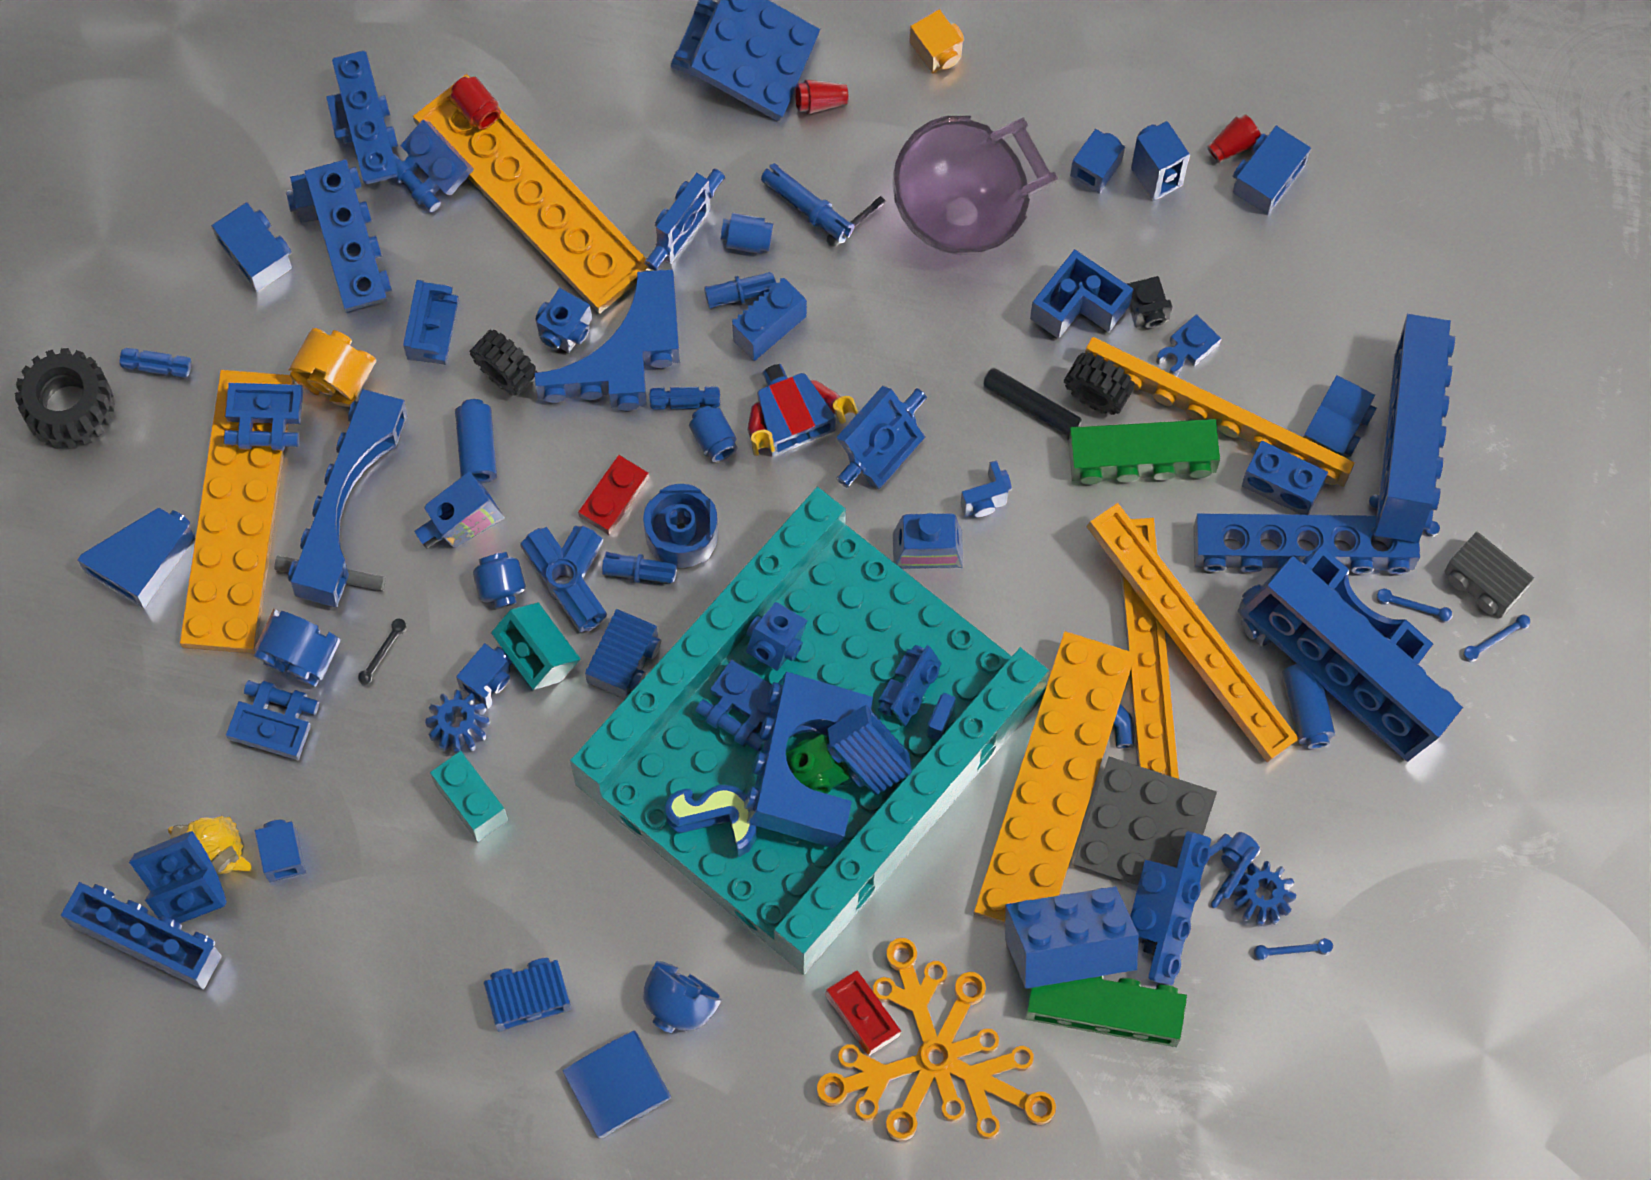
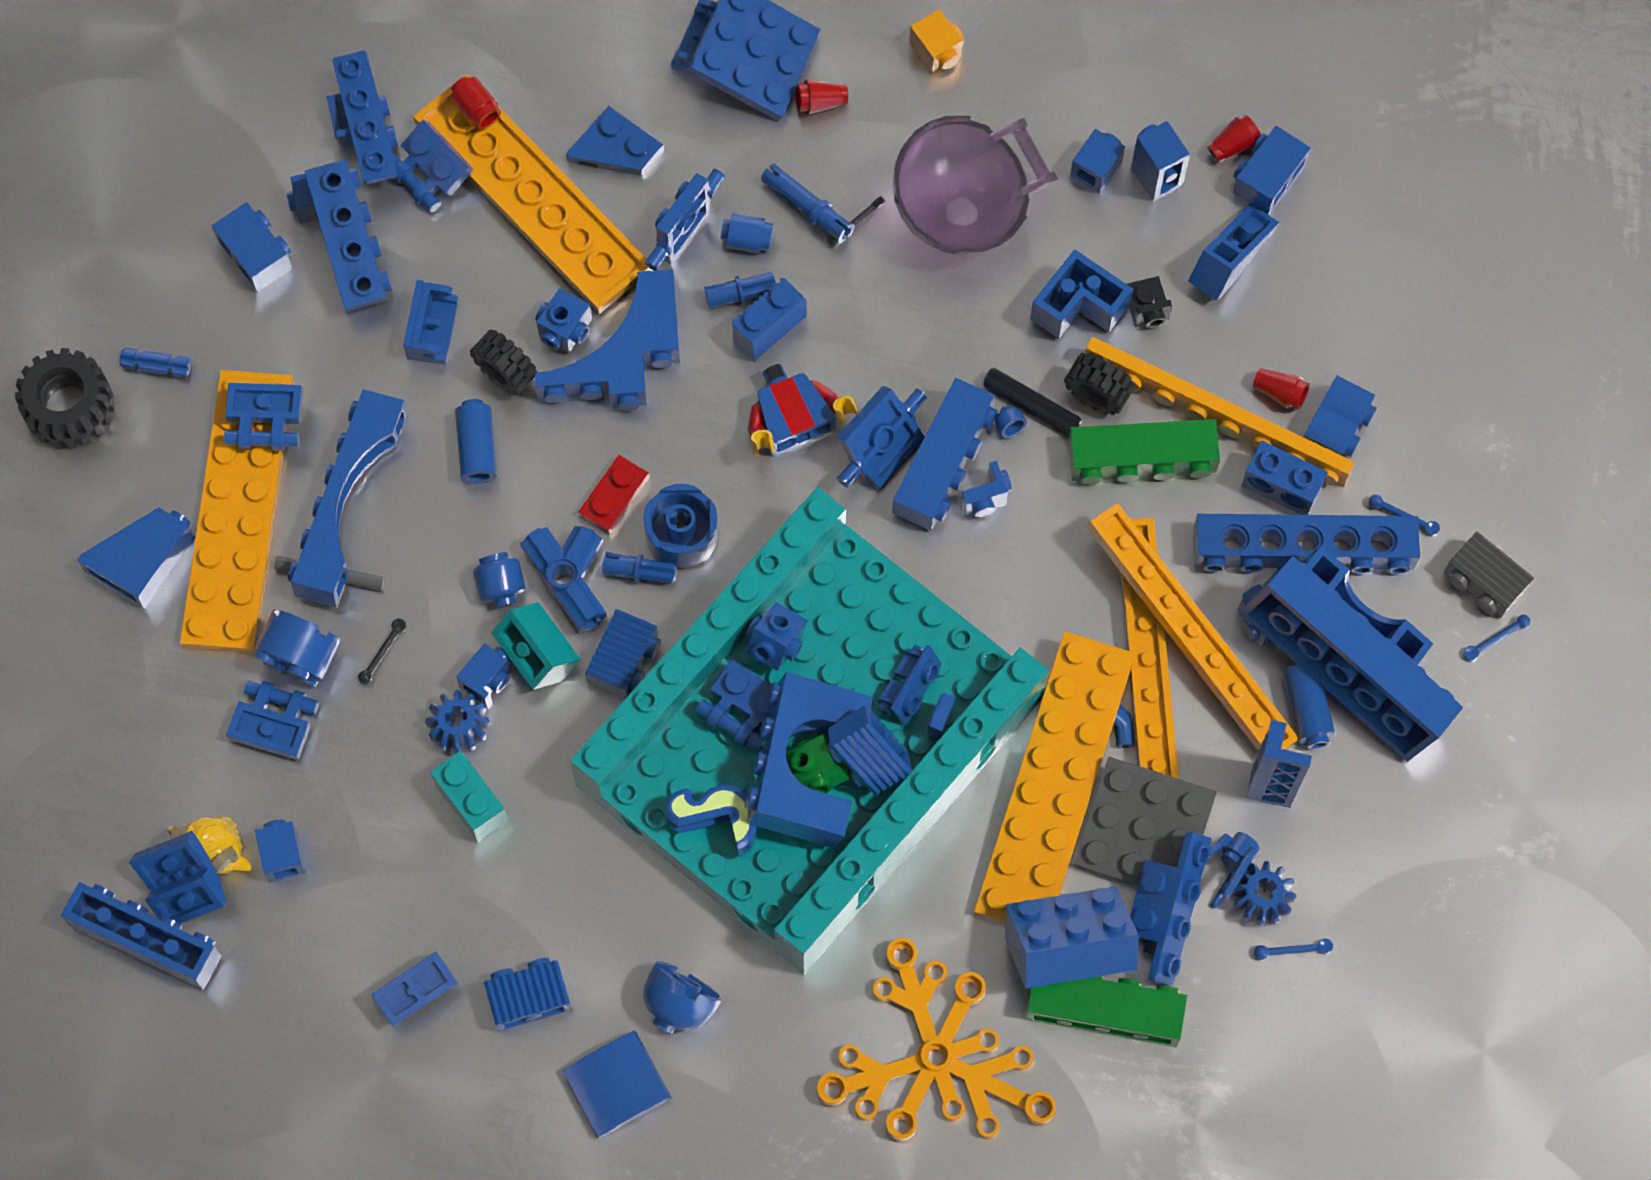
light orange brick [288,328,376,407] -> none
blue torso [414,471,505,549] -> none
blue axle [649,386,720,409] -> none
blue brick [689,406,738,462] -> none
red plate [825,970,902,1056] -> none
blue torso [893,513,963,569] -> none
blue plate [1156,314,1222,376] -> none
blue brick [1375,314,1455,543] -> none
blue hinge [1377,588,1452,621] -> none
none -> blue hinge [371,951,458,1027]
none -> blue wing [566,106,664,176]
none -> blue brick [892,378,998,531]
none -> blue hinge [995,406,1027,438]
none -> blue slope [1188,203,1280,300]
none -> blue fence [1246,720,1312,808]
none -> red cone [1253,367,1310,410]

